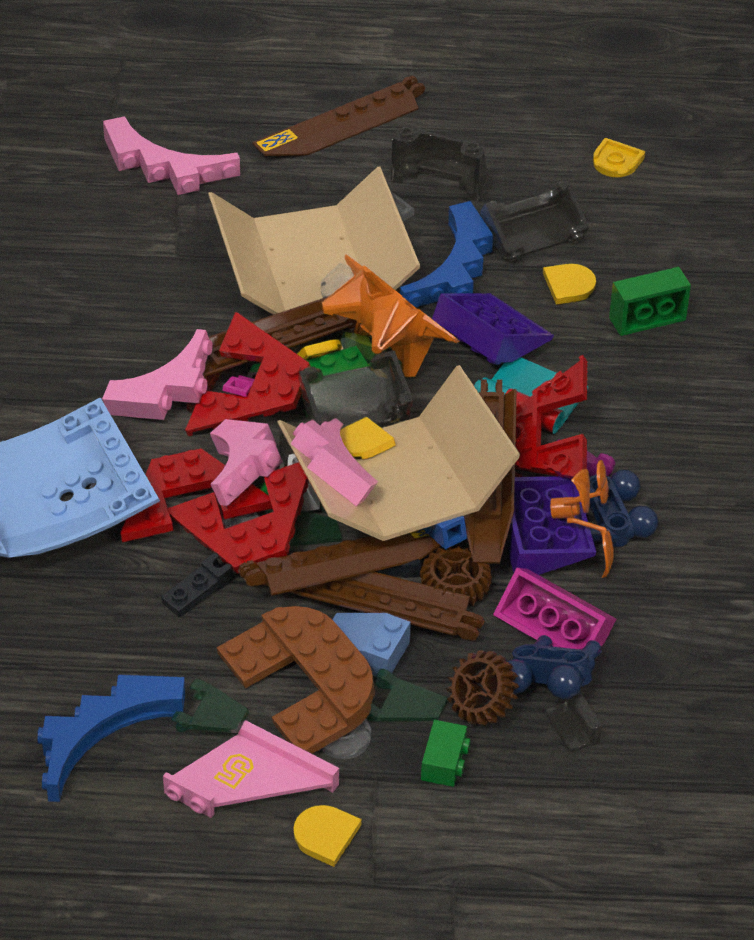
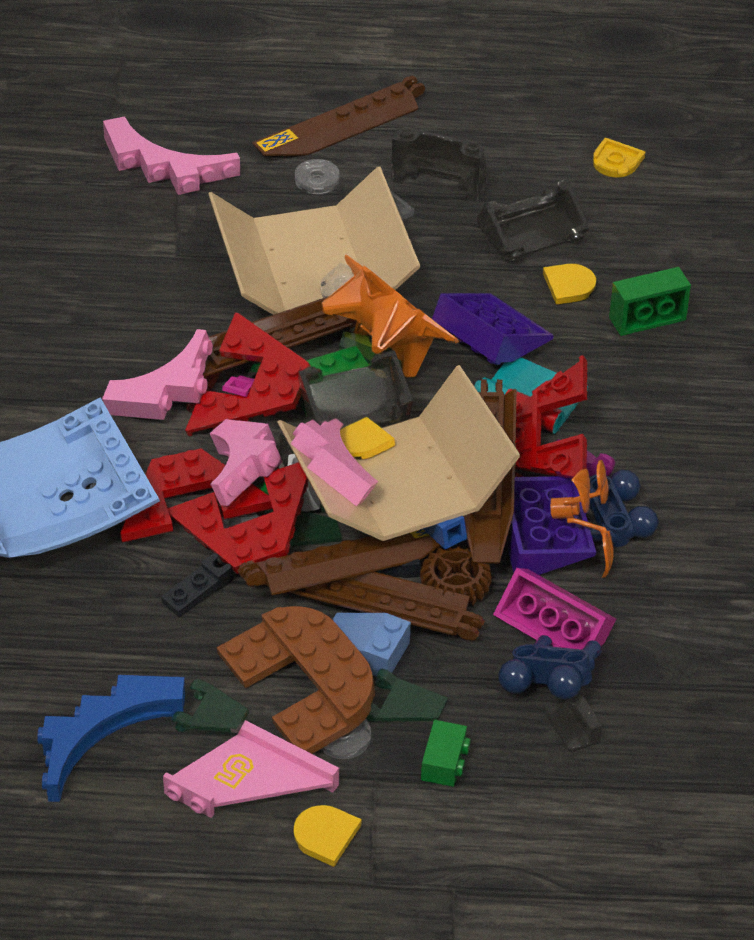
yellow tile [297,340,343,360] -> none
blue arch [400,201,493,307] -> none
reddish brown gear [445,650,519,726] -> none
none -> clear tile [295,159,339,194]

